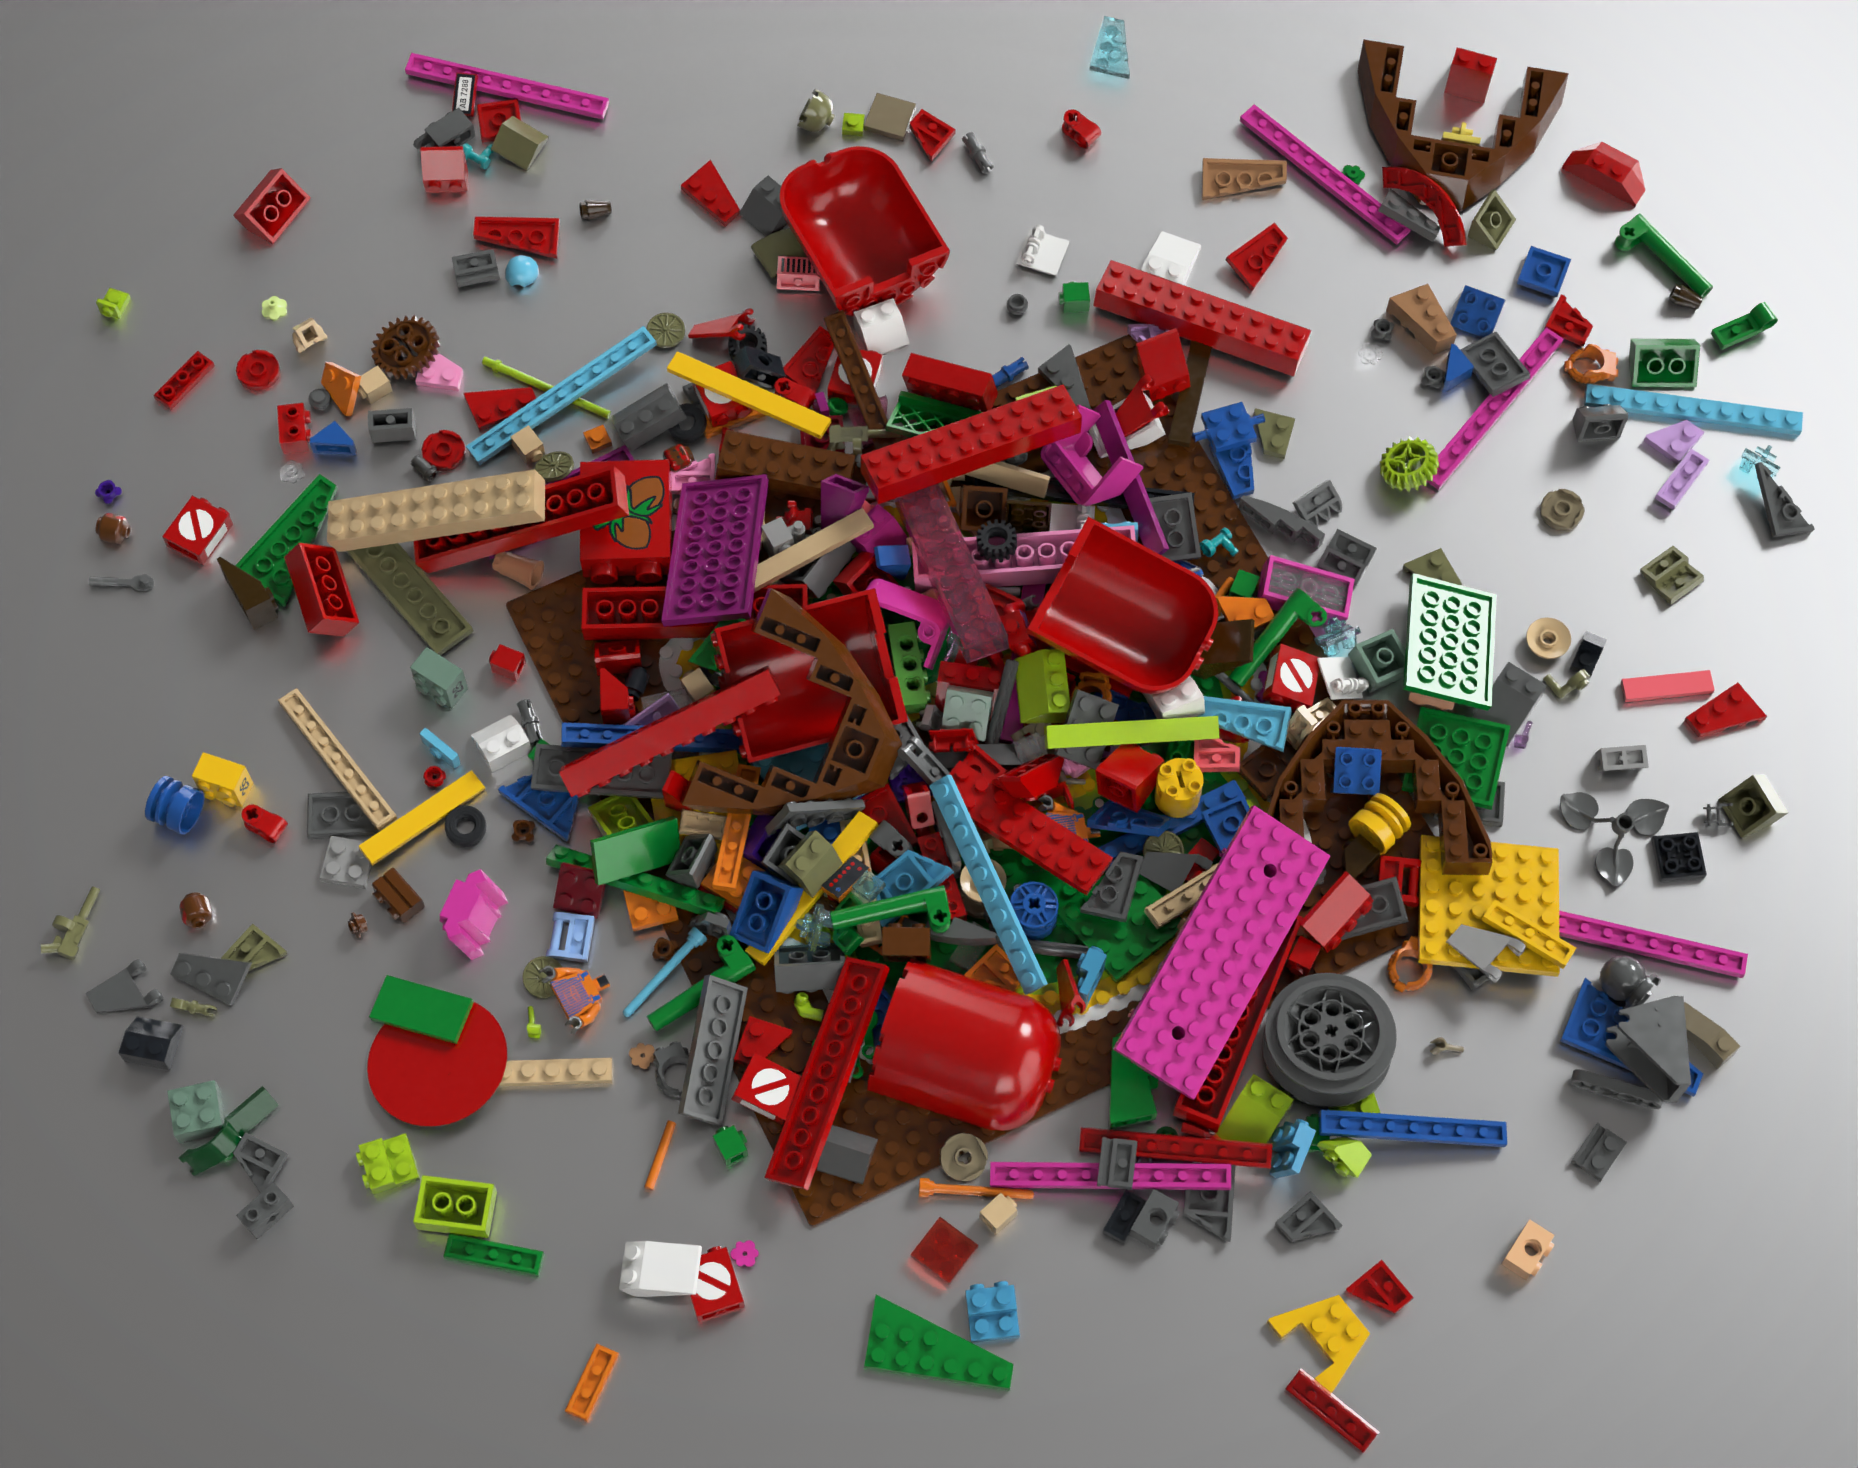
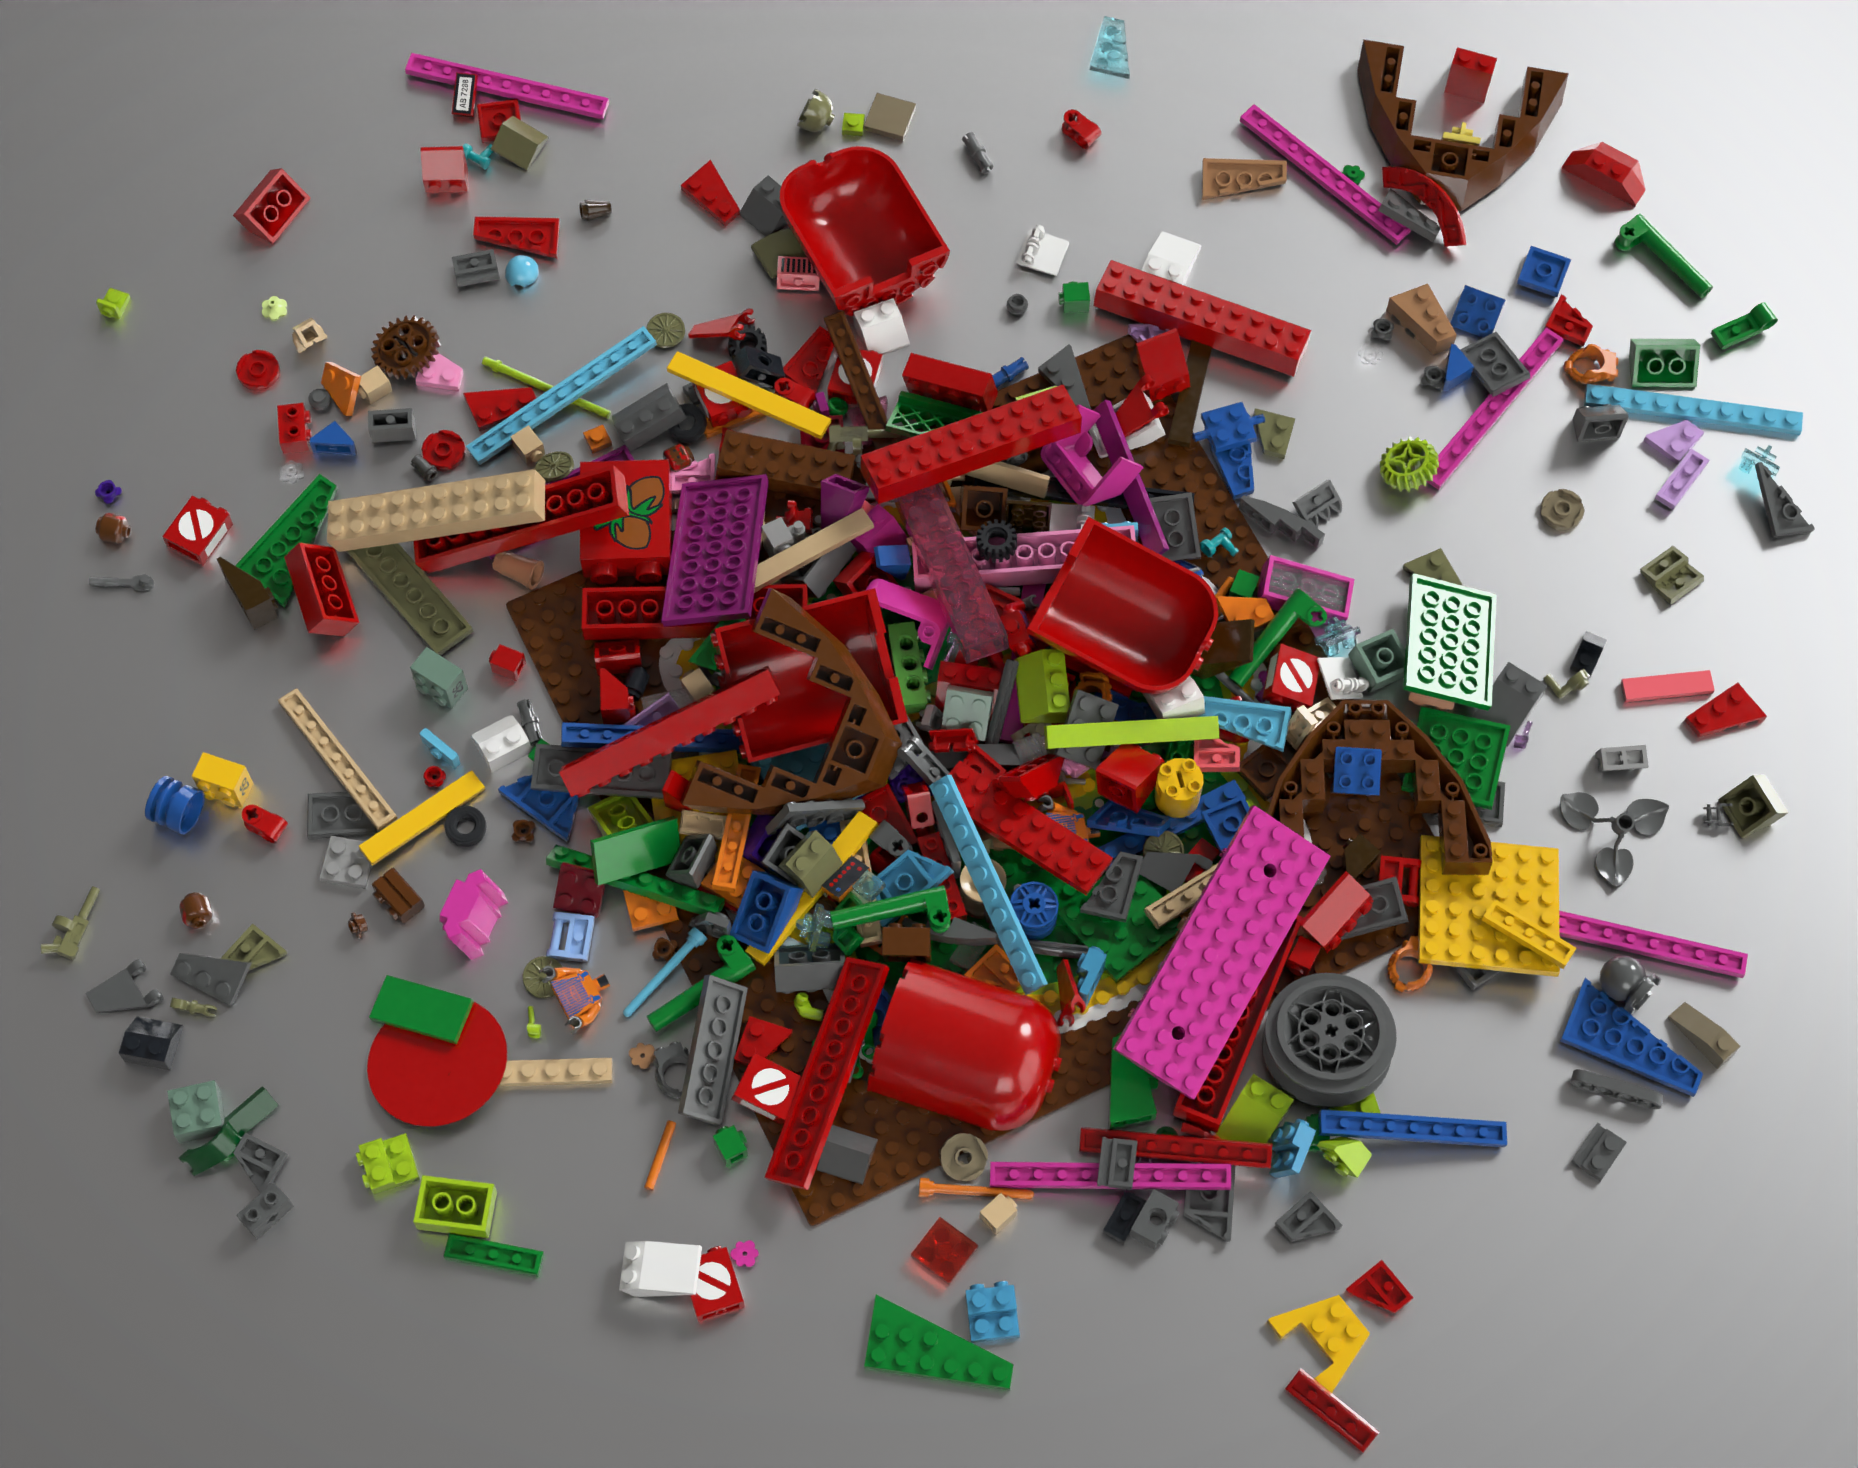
red tile [154,351,215,410] -> none
dark grey hinge [413,108,475,154] -> none
orange tile [565,1344,619,1422] -> none
red wing [910,109,956,161] -> none
red wing [1226,222,1288,291] -> none
dark grey slope [1317,529,1377,586] -> none
yellow wheel [1348,793,1411,855] -> none
dark tan hand [1430,1037,1464,1055] -> none
light grey flag [1446,924,1526,983] -> none
olive slope [1467,190,1516,250] -> none
light nougat brick [1501,1219,1555,1280] -> none
tan dish [1526,617,1571,659] -> none
dark grey ladder [1605,996,1691,1103] -> none
black tile [1651,832,1707,882] -> none
dark brown cone [1669,284,1703,309] -> none

